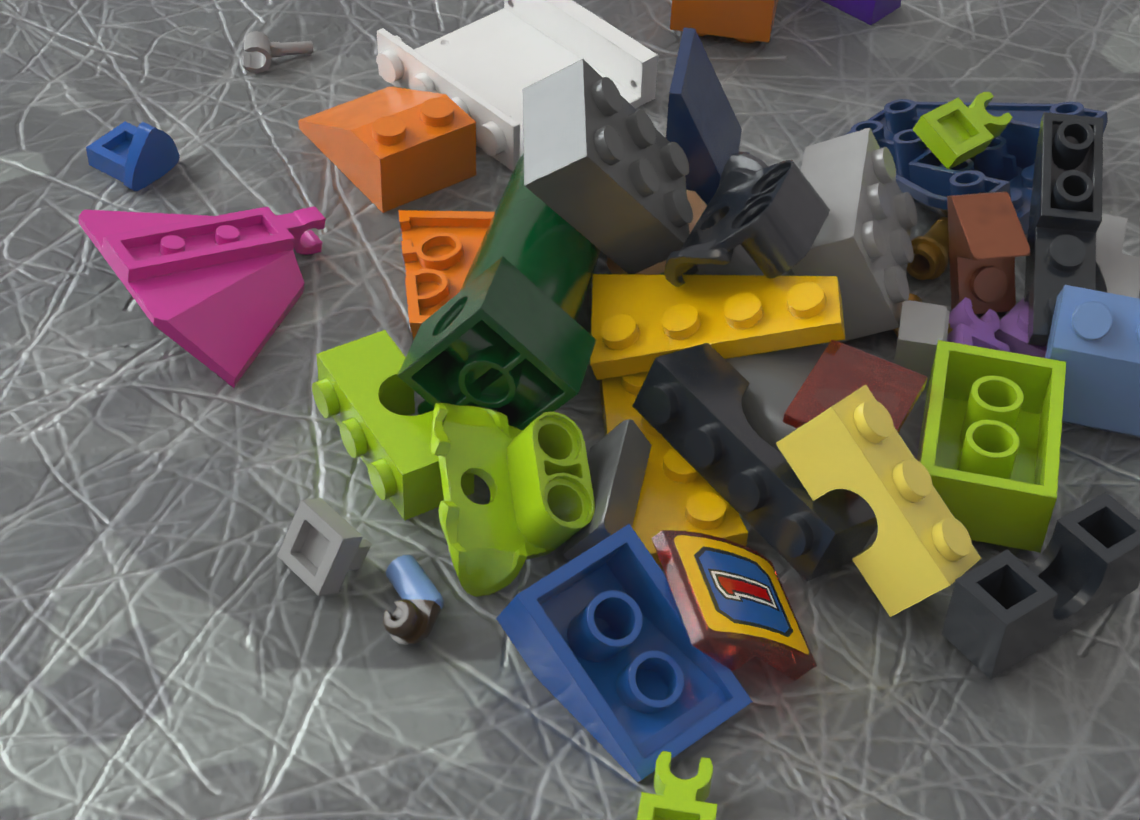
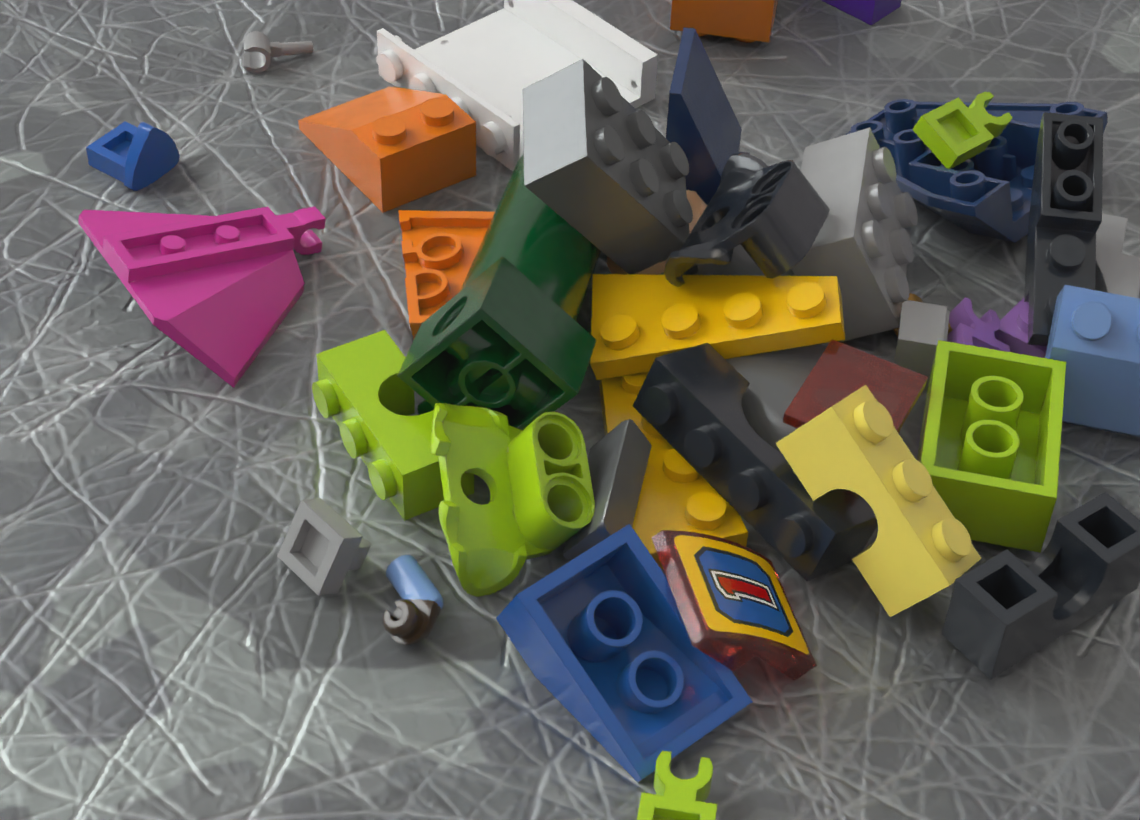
pearl gold pin [907,217,950,280] -> none
copper slope [947,191,1030,314] -> none

